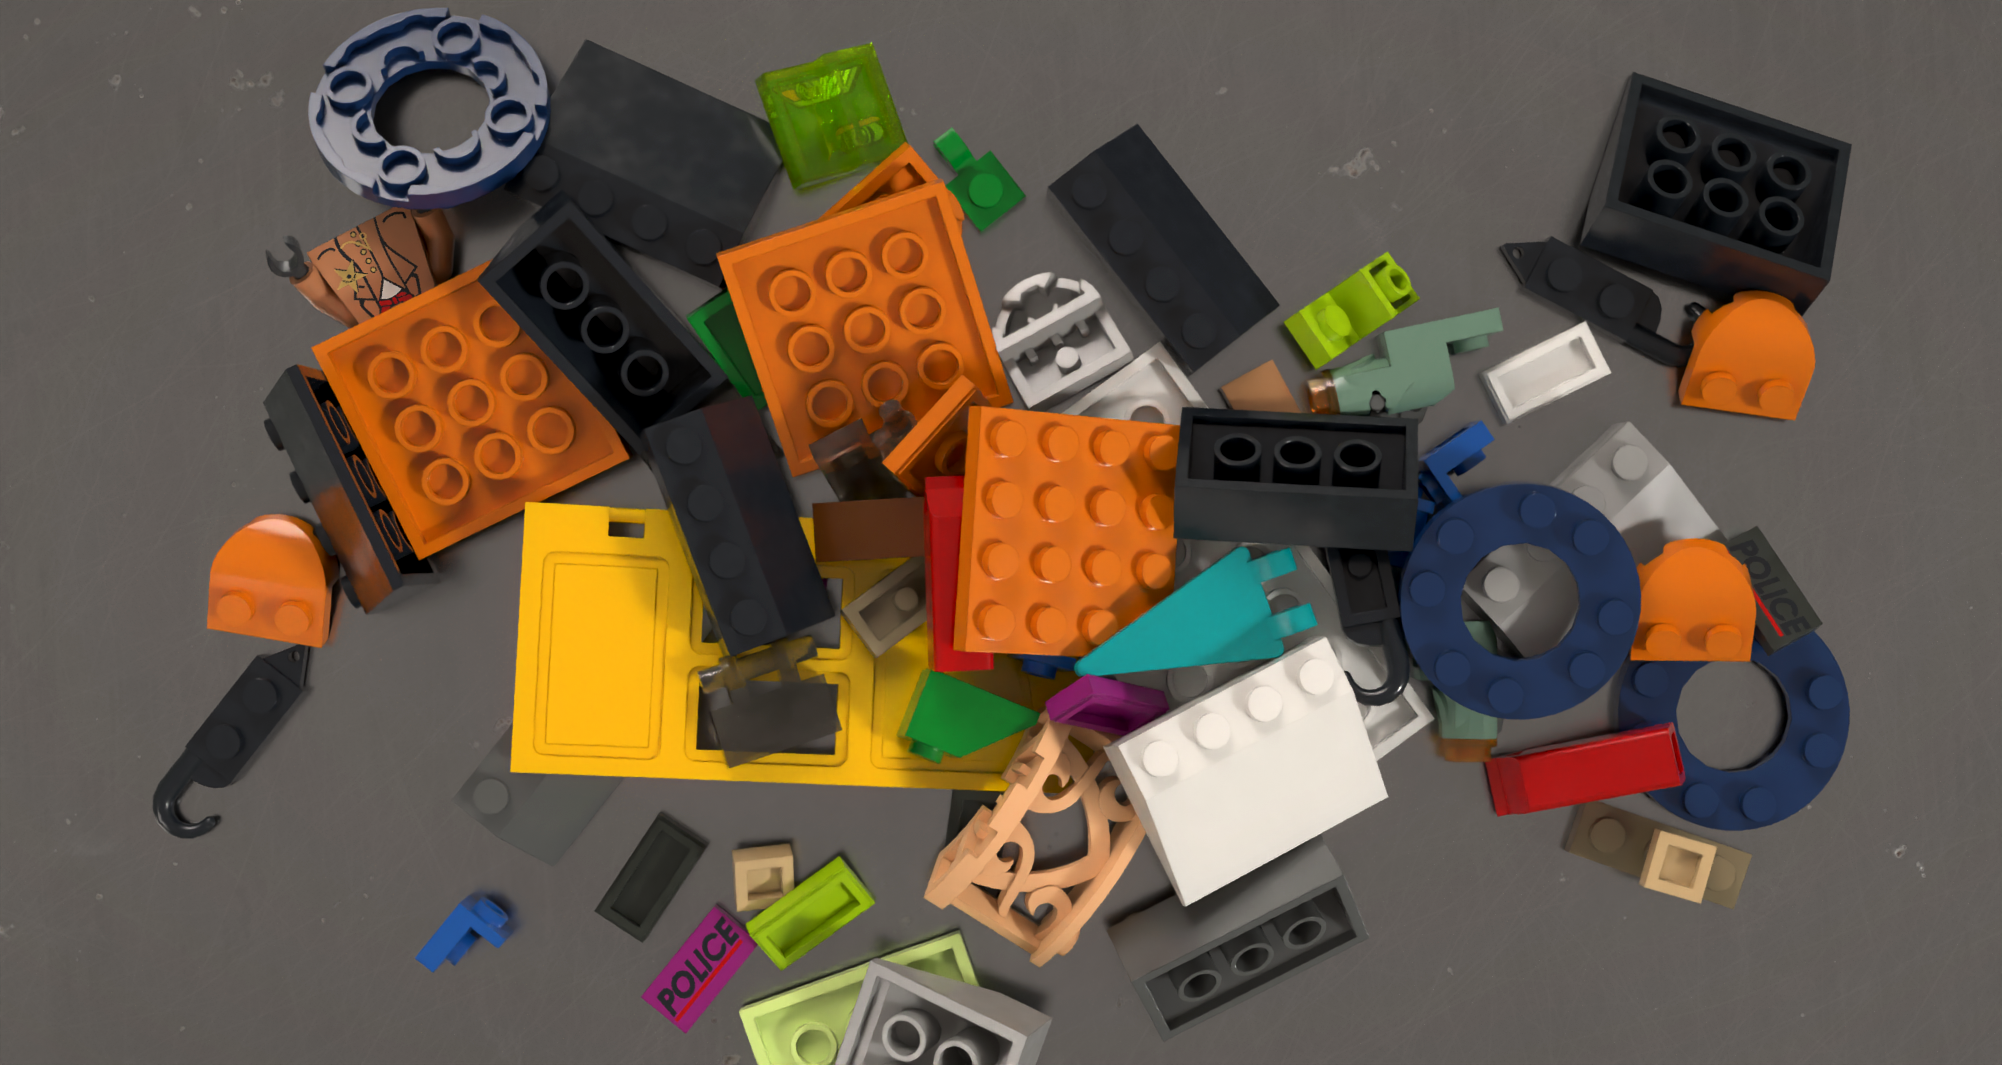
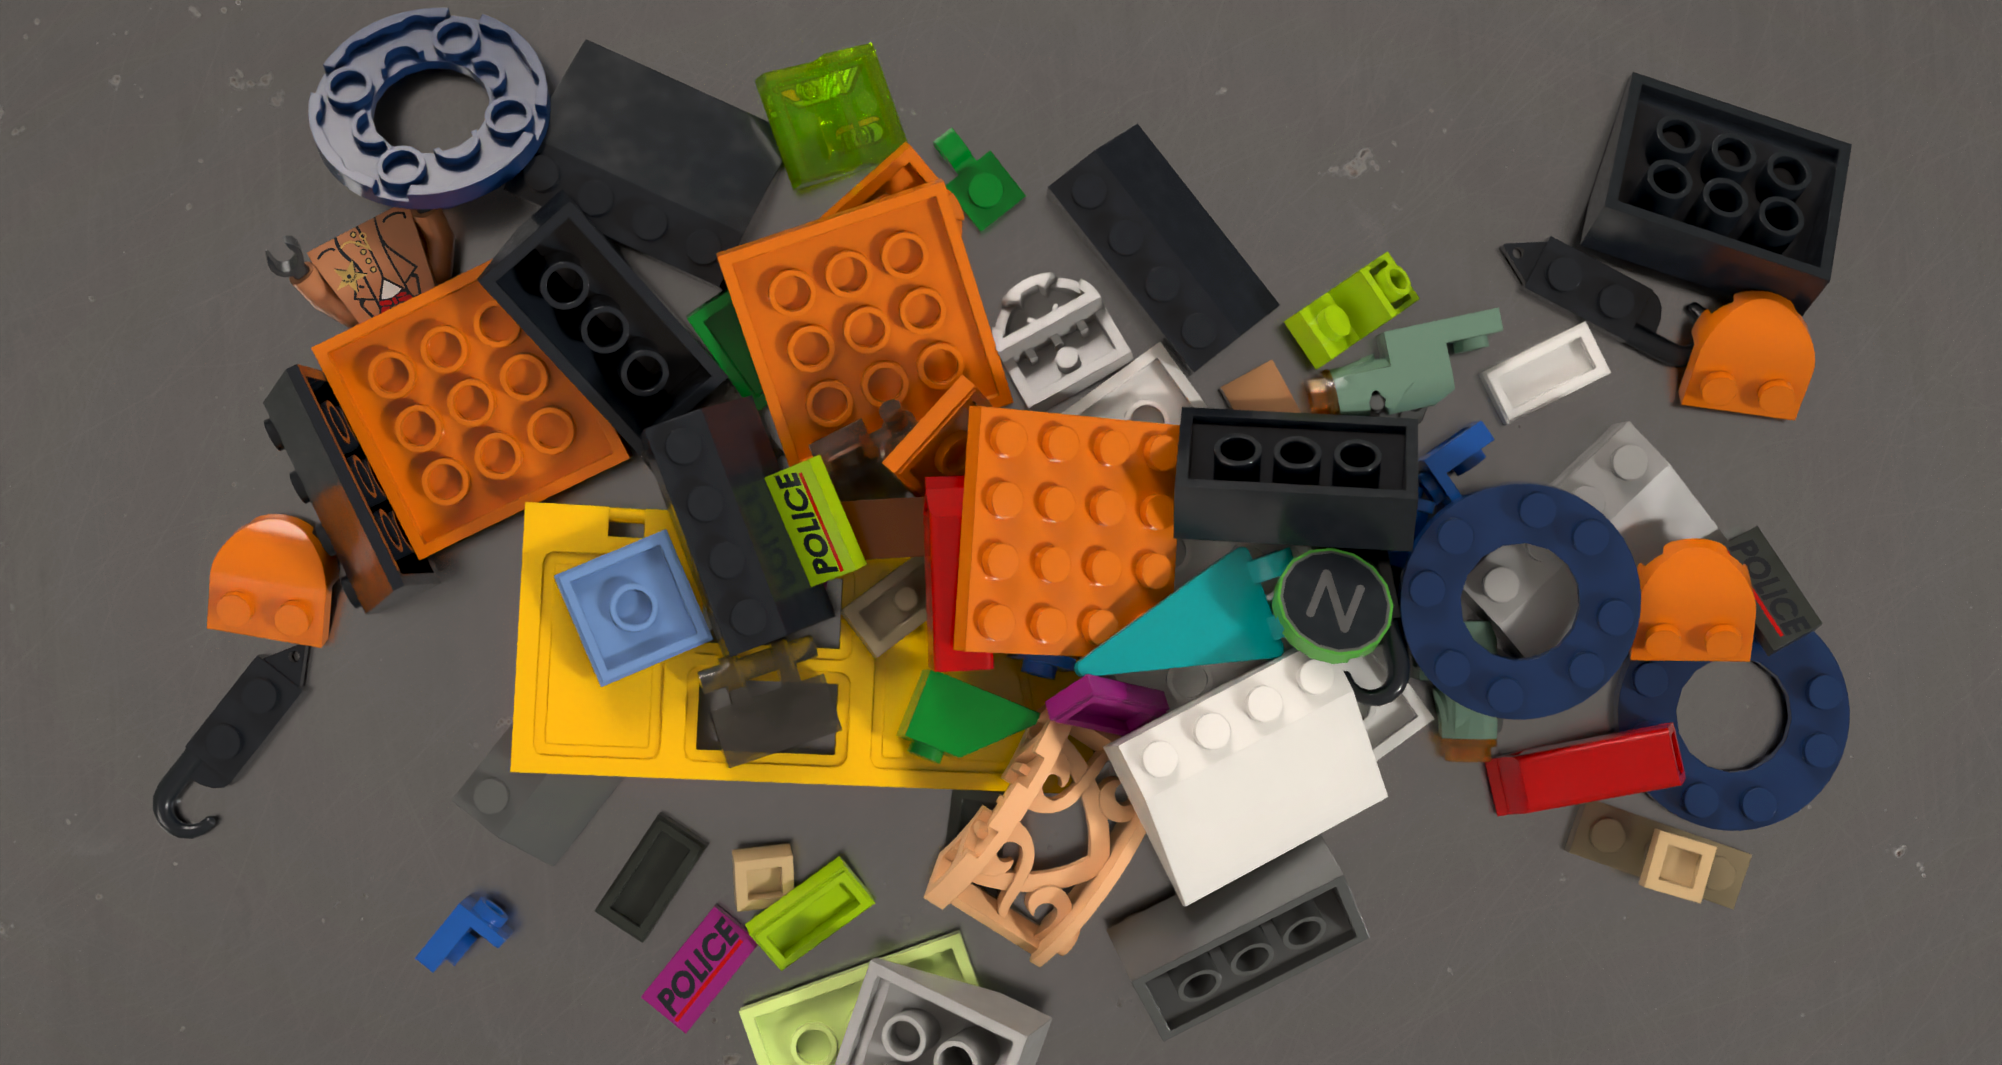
none -> medium blue plate [554,529,713,687]
none -> lime tile [764,454,867,587]
none -> black tile [1272,548,1393,664]

